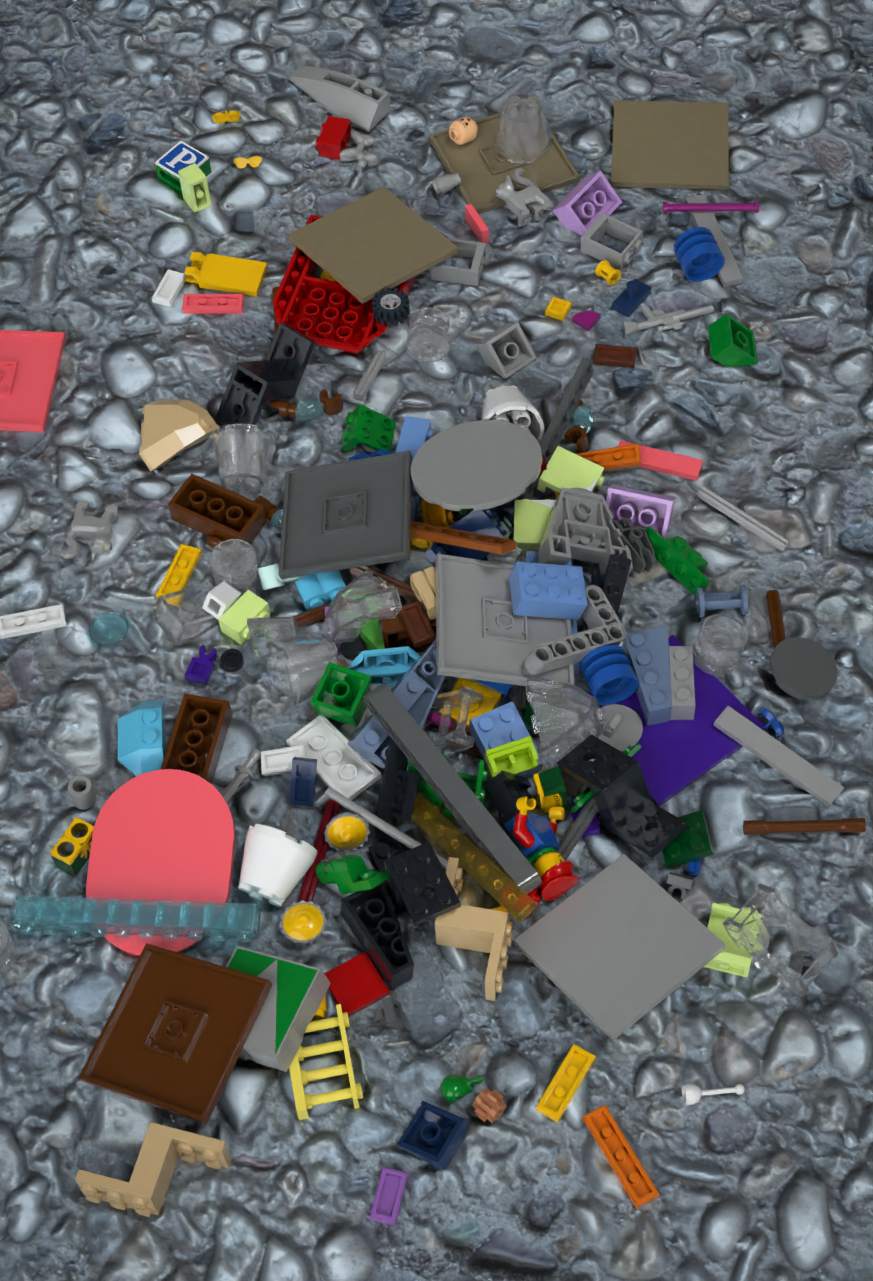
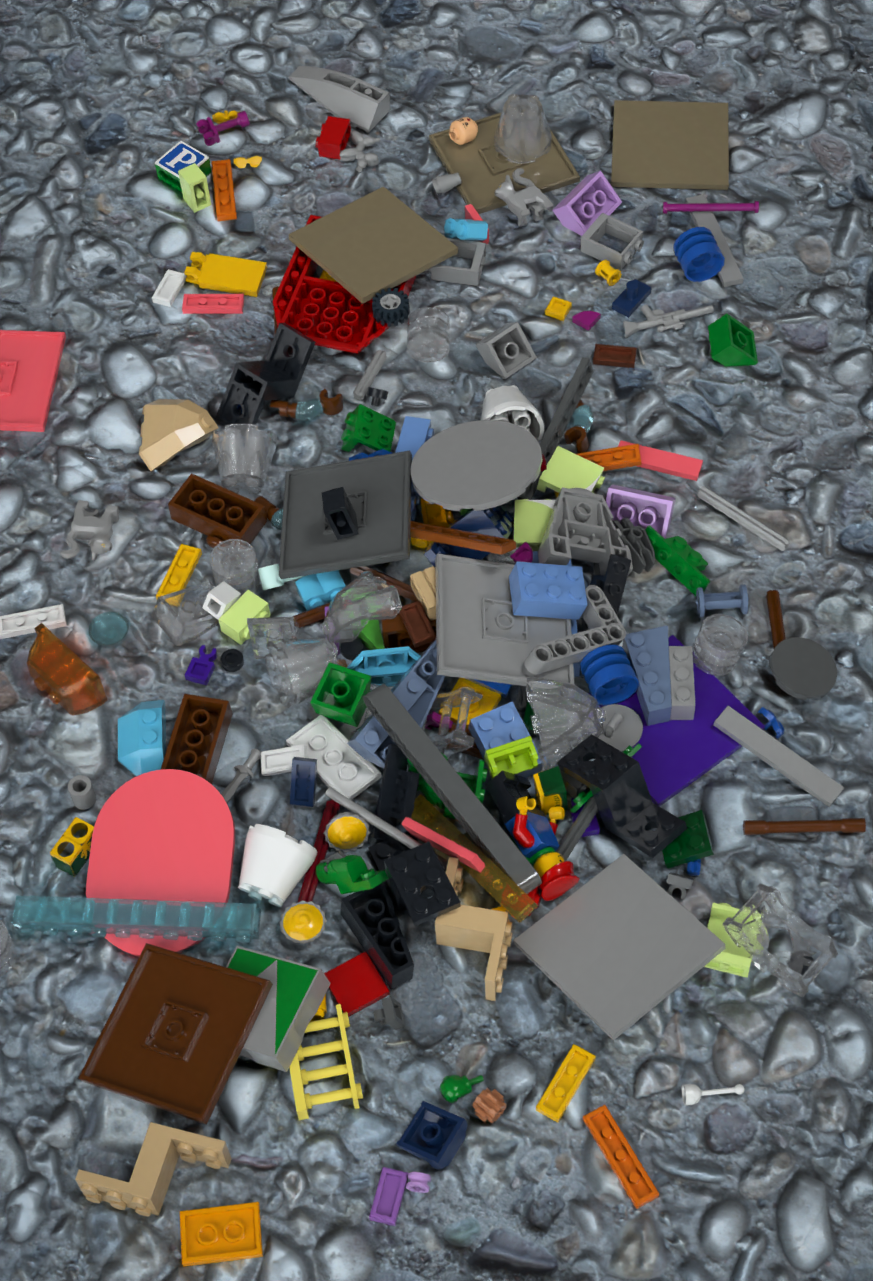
none -> clear orange windscreen [27,623,107,716]
none -> light orange tile [180,1202,263,1267]
none -> magenta bar [196,111,250,146]
none -> orange tile [211,159,237,221]
none -> black brick [322,487,359,540]
none -> black tile [367,387,388,407]
none -> coral tile [401,817,485,873]
none -> lavender bush [406,1172,431,1193]
none -> medium azure brick [444,218,488,241]
none -> magenta tile [510,542,533,563]

